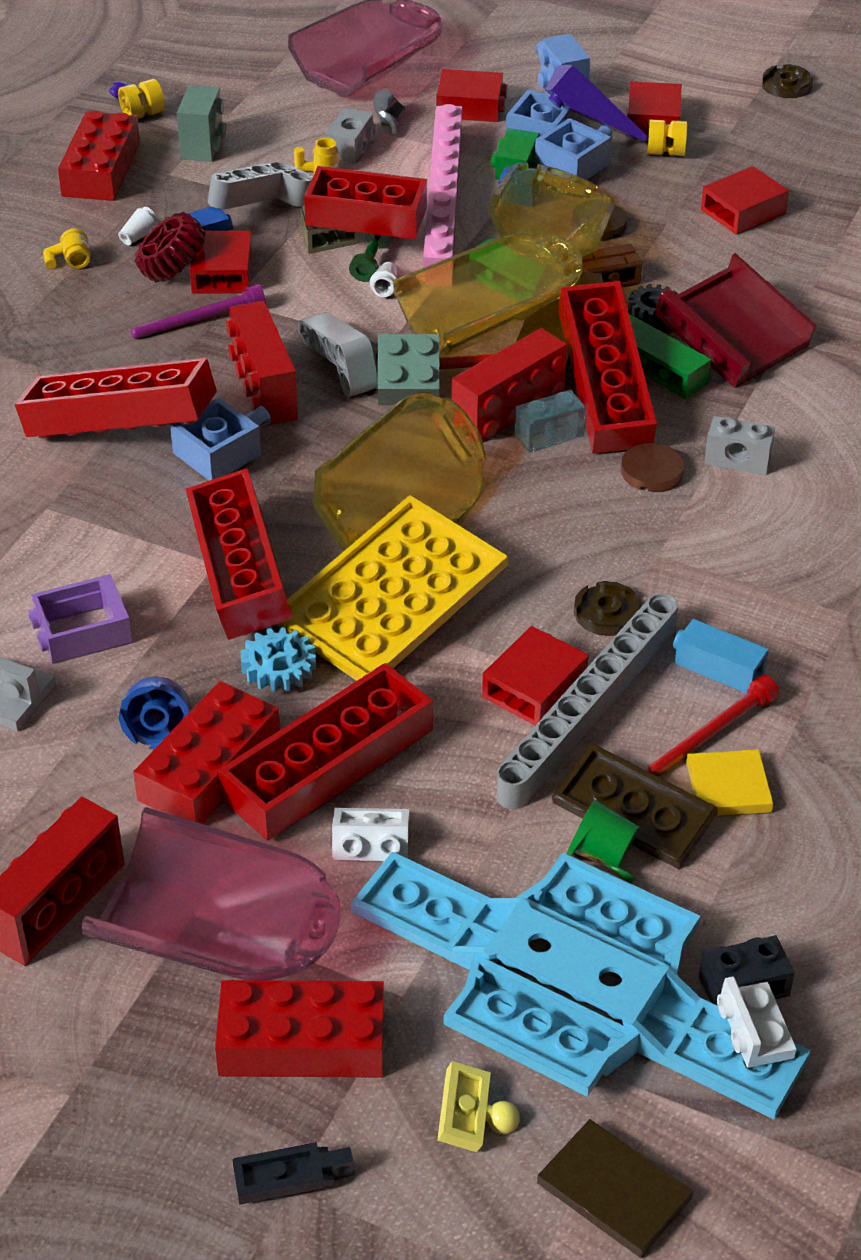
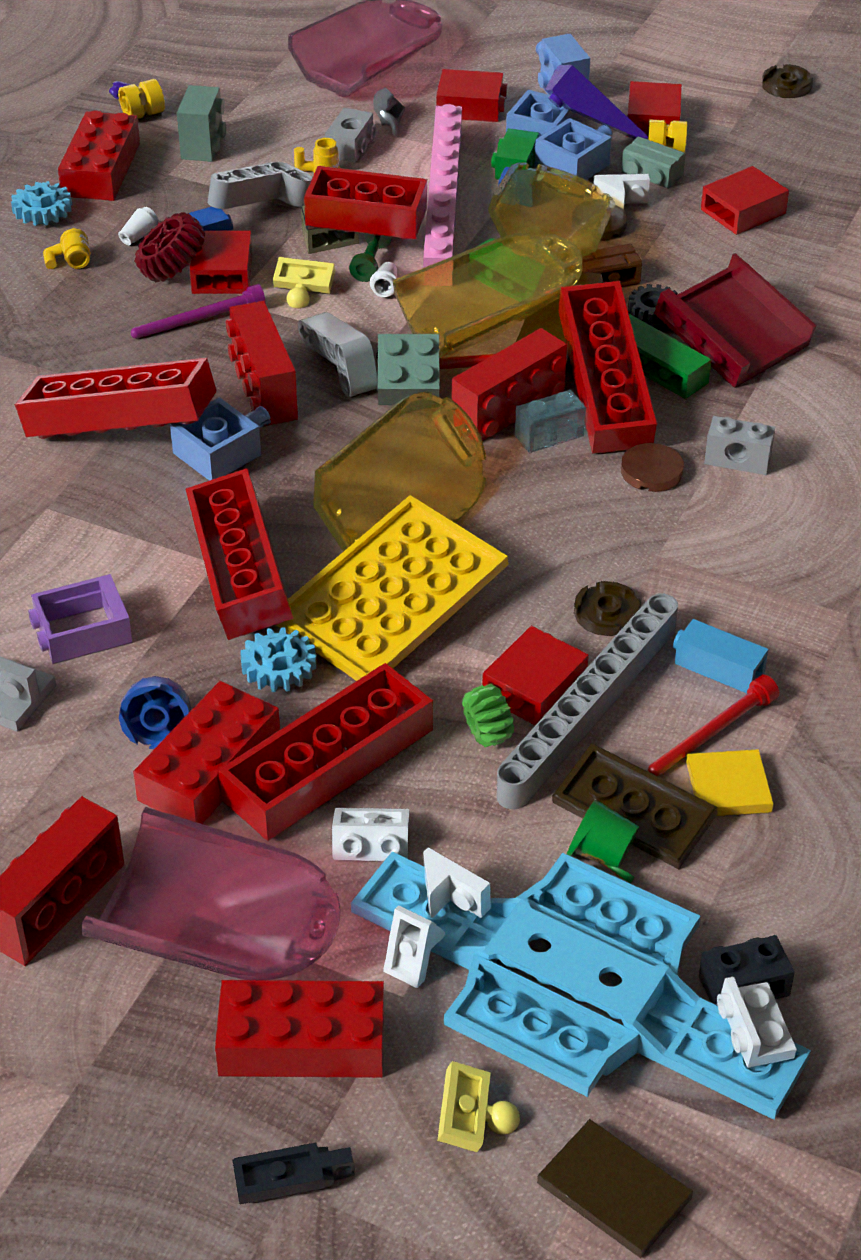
none -> medium azure gear [11,181,72,226]
none -> light yellow plate [273,257,335,308]
none -> white slope [383,905,445,988]
none -> white slope [423,848,491,918]
none -> bright green gear [462,684,515,748]
none -> white slope [593,174,650,210]
none -> sand green brick [622,136,686,189]

